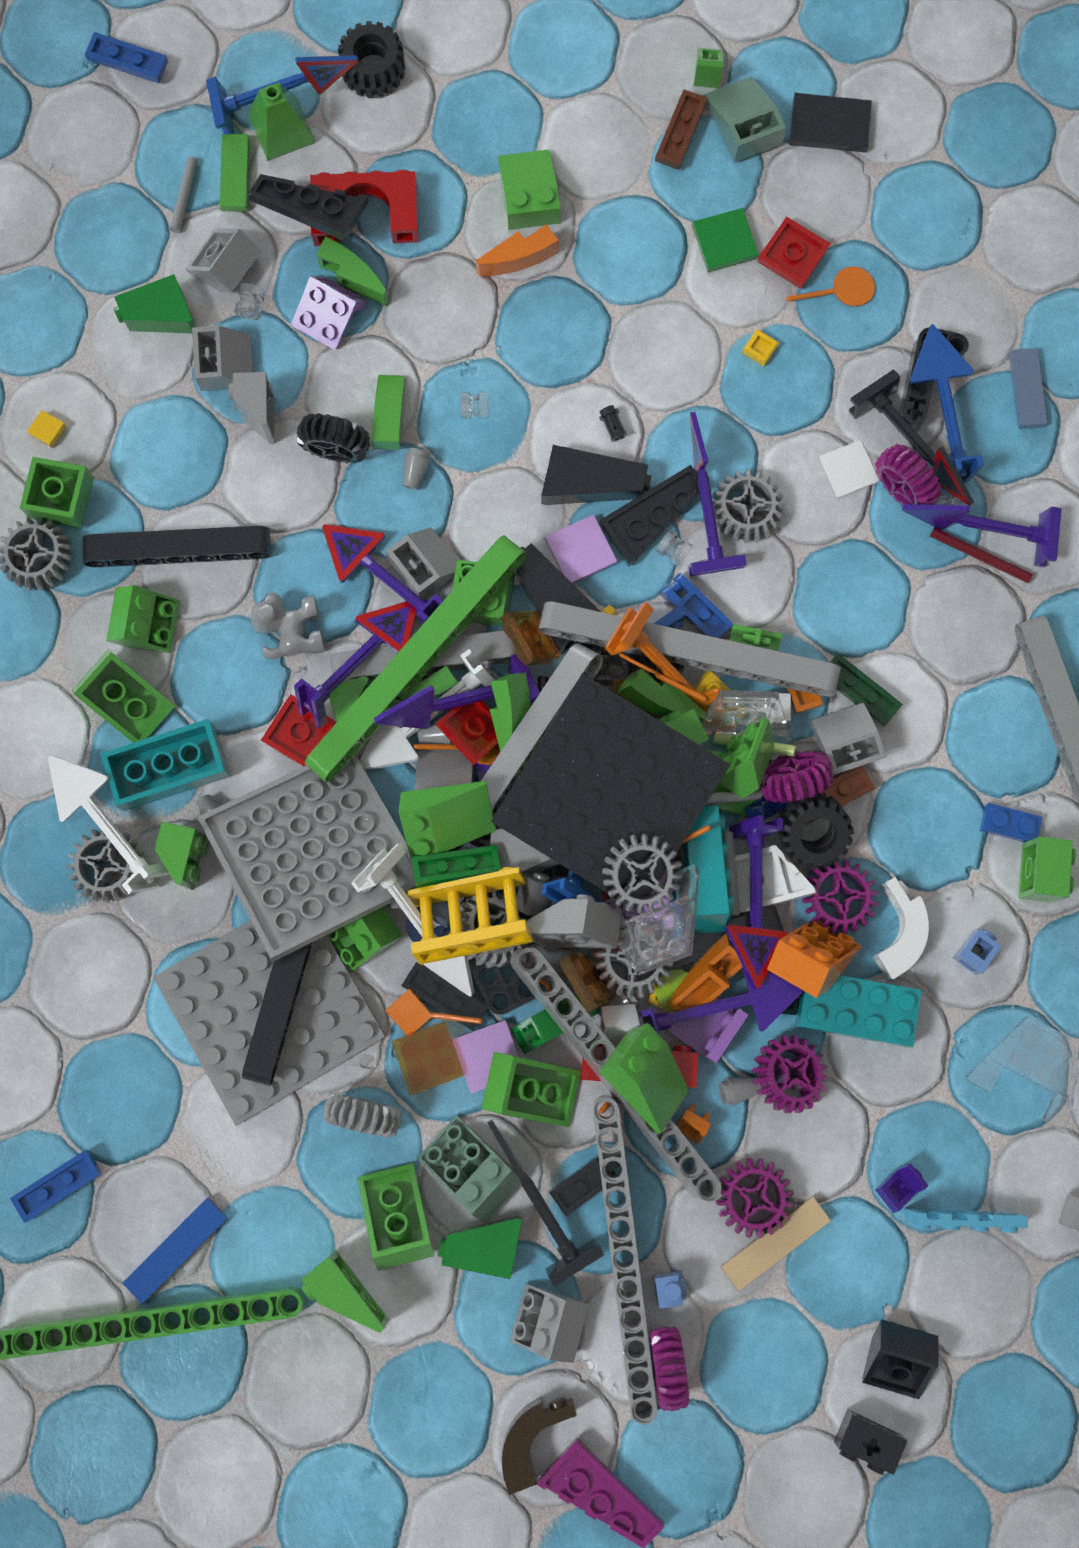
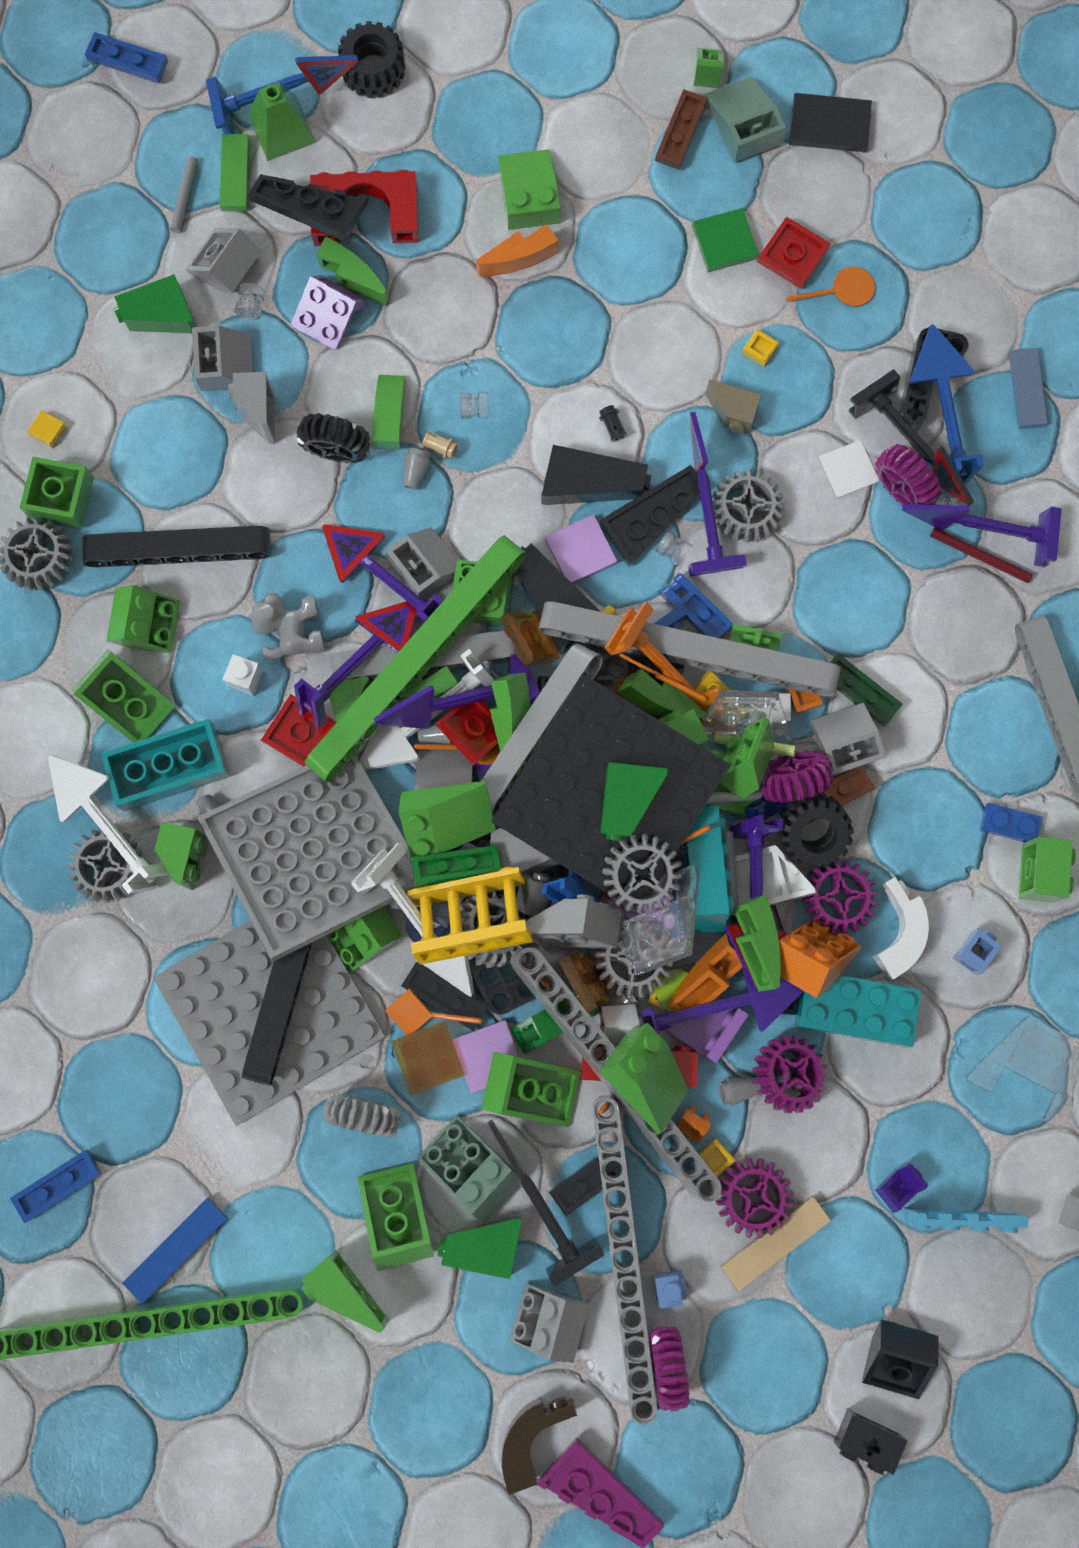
none -> white brick [222,655,264,696]
none -> tan pin [422,431,458,459]
none -> green slope [600,762,668,841]
none -> yellow tile [698,1138,736,1177]
none -> dark tan slope [705,379,761,434]
none -> bright green slope [734,895,781,992]

